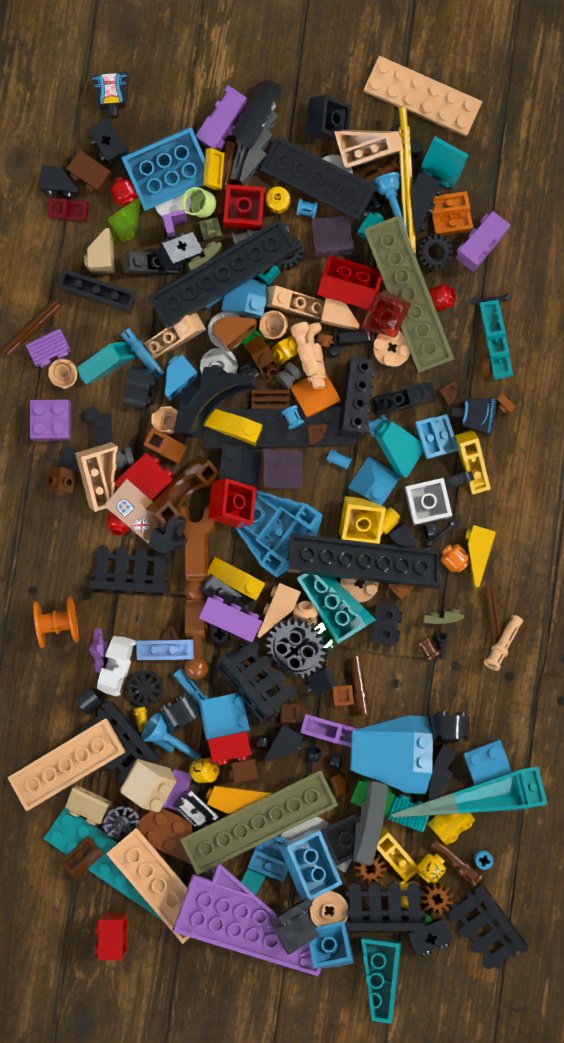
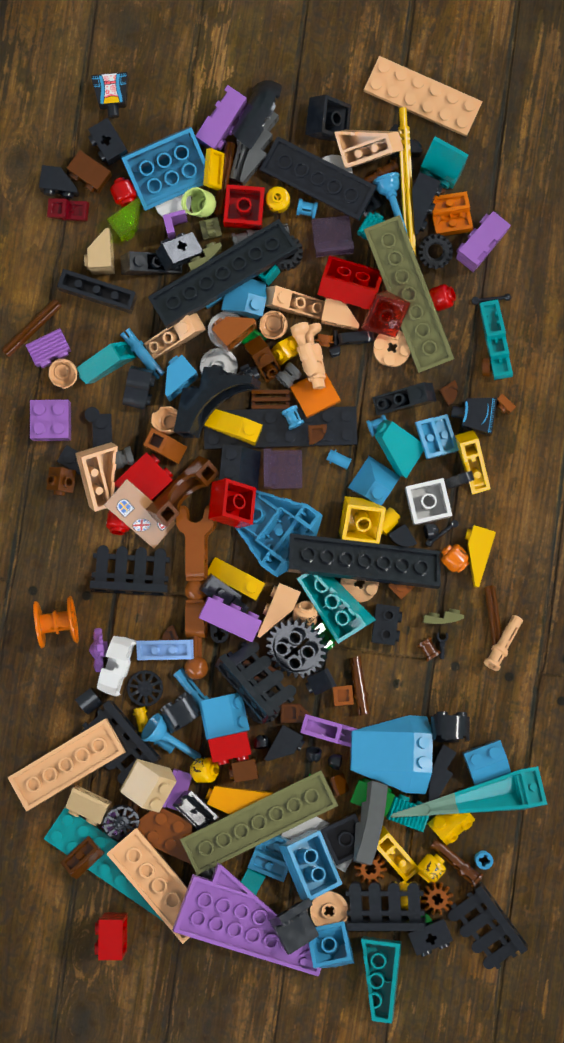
black brick [148,516,188,553] -> none
black brick [338,356,375,438] -> none

